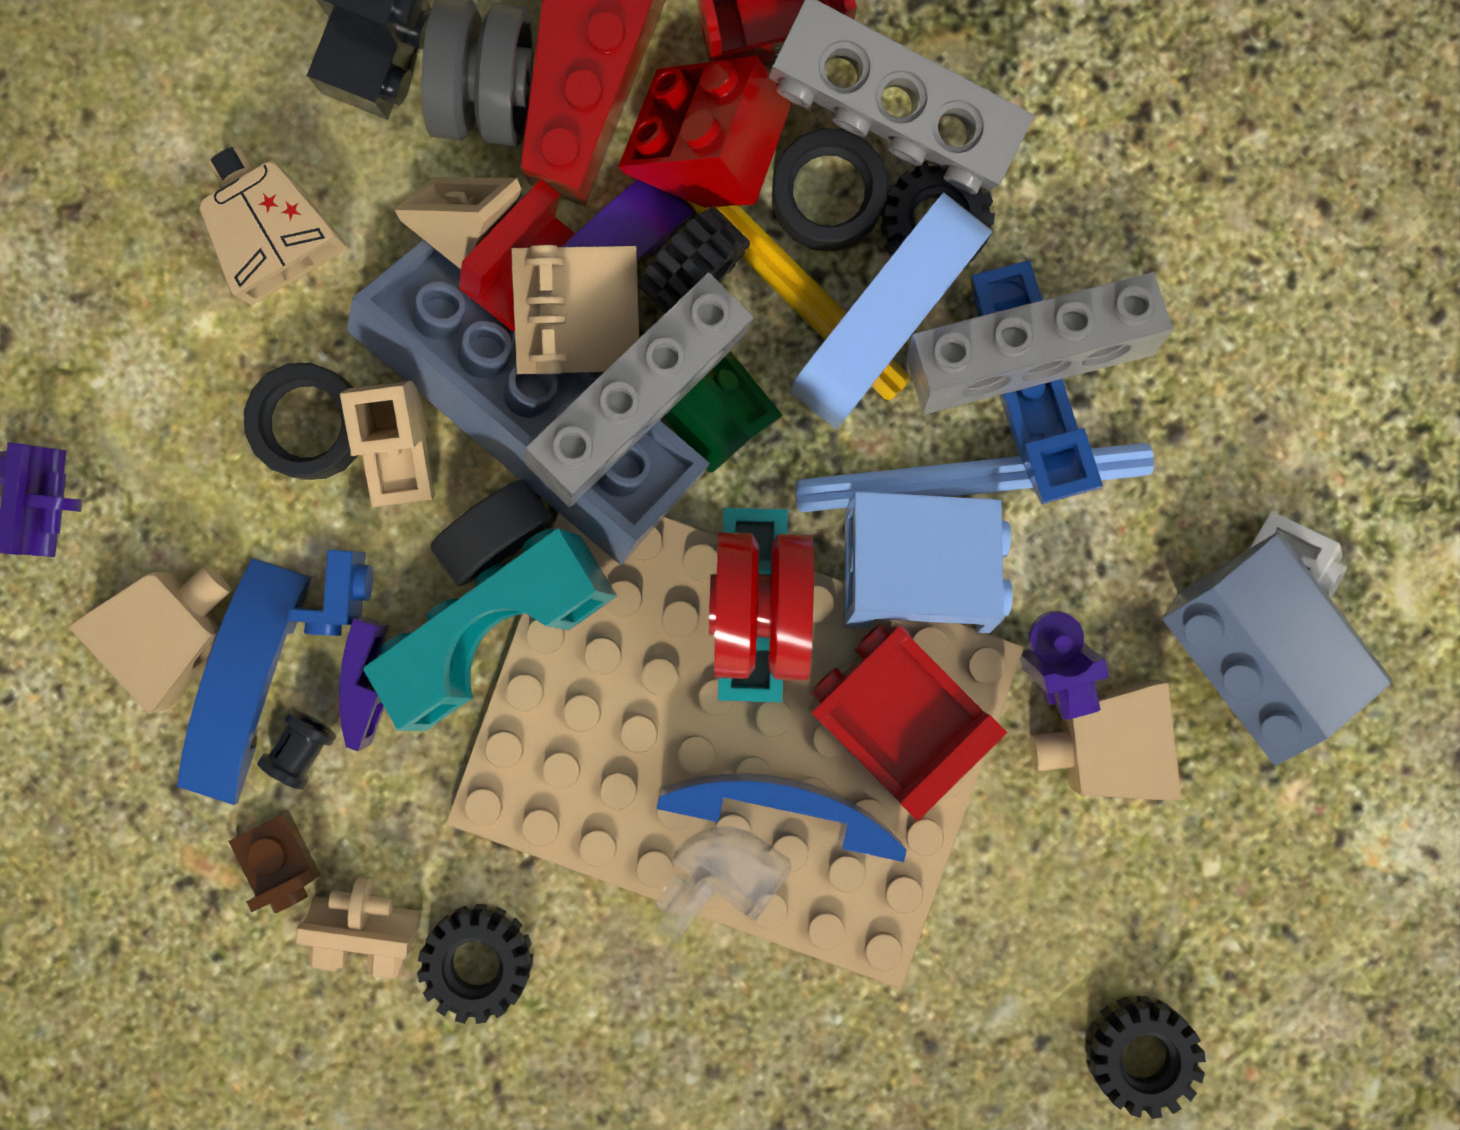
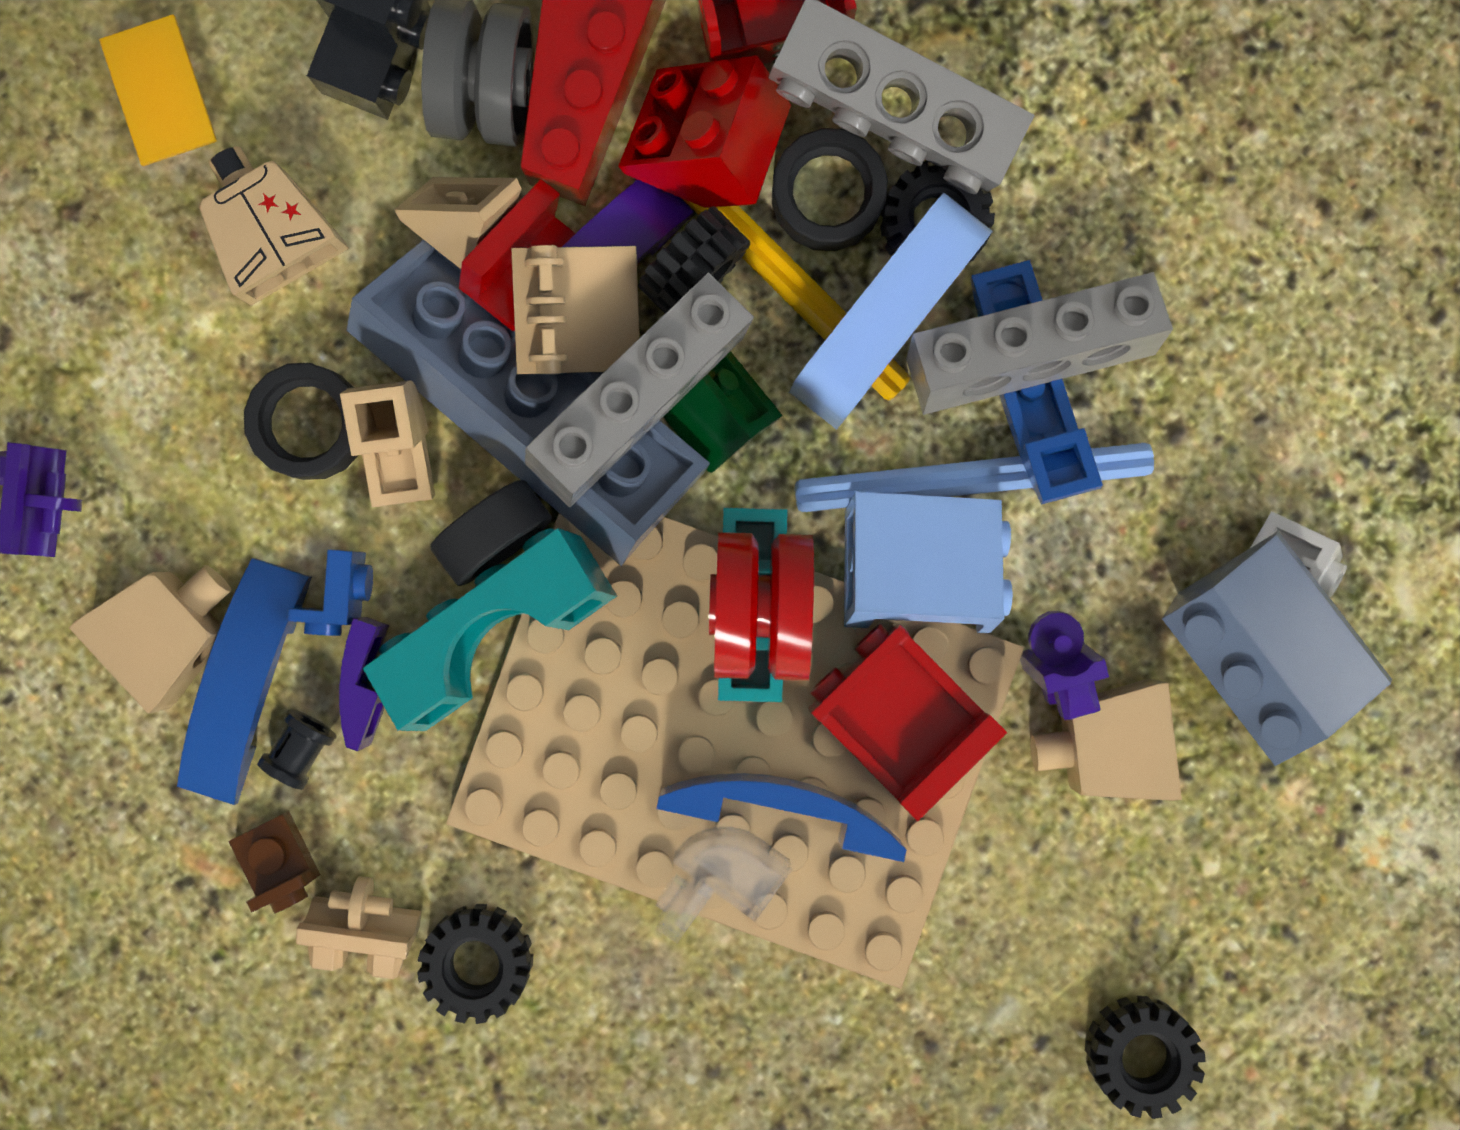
none -> yellow piece [99,14,217,166]

